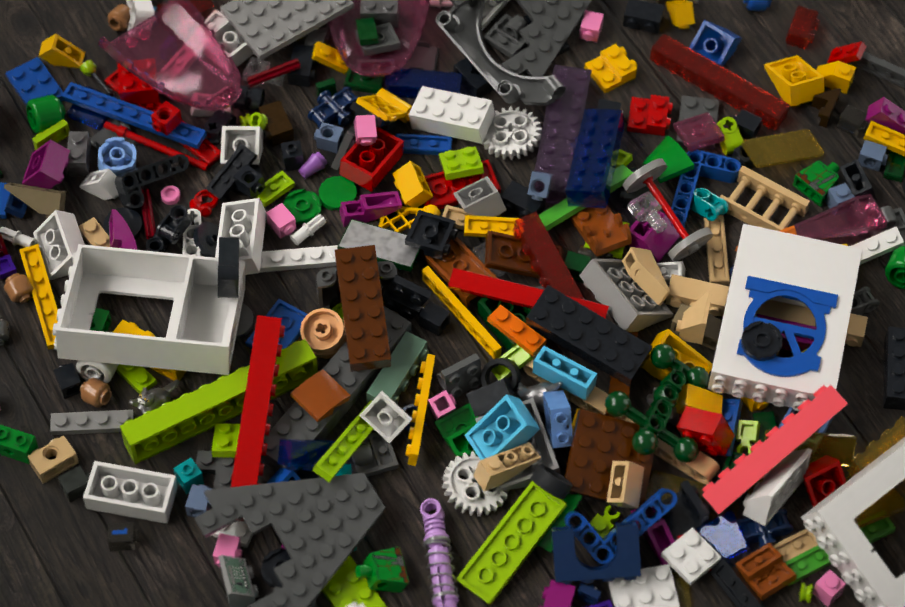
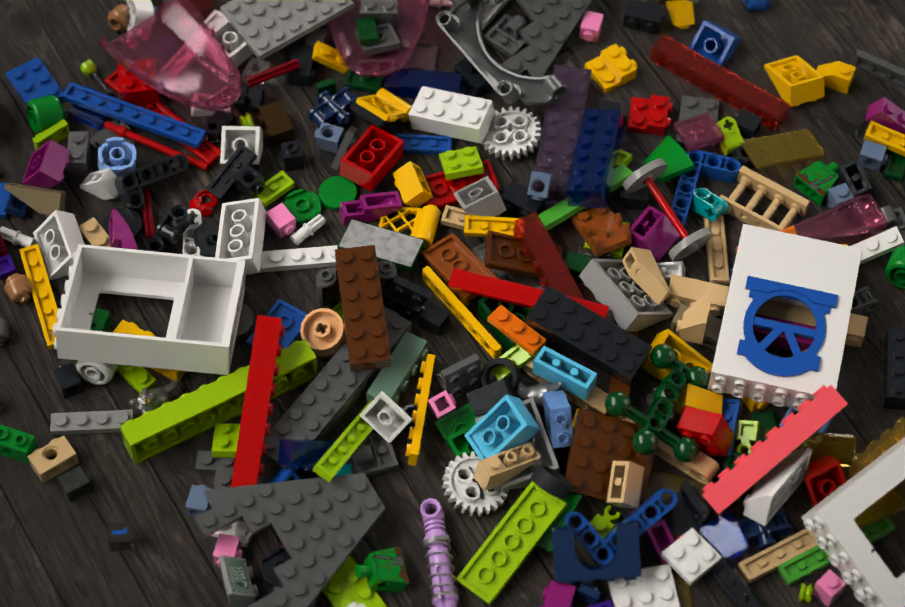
yellow slope [39,34,85,68] -> none
medium nougat head [80,378,112,407] -> none
white brick [83,461,178,524] -> none
red brick [151,101,182,136] -> none
bright pink tile [161,185,181,205] -> none
teal brick [173,458,204,495] -> none
black beam [218,237,239,298] -> none
lime bush [249,112,268,130] -> none
dark orange slope [290,369,351,422] -> none
medium lavender cone [298,152,327,179] -> none
bright pink brick [354,115,377,146] -> none
black plate [405,210,458,260] -> none
clear piece [627,191,667,233] -> none
dark orange slope [735,543,796,601] -> none
black tile [741,321,783,361] -> none
clear red brick [785,6,821,50] -> none
dark brown slope [811,88,841,128] -> none
red plate [827,42,866,63] -> none

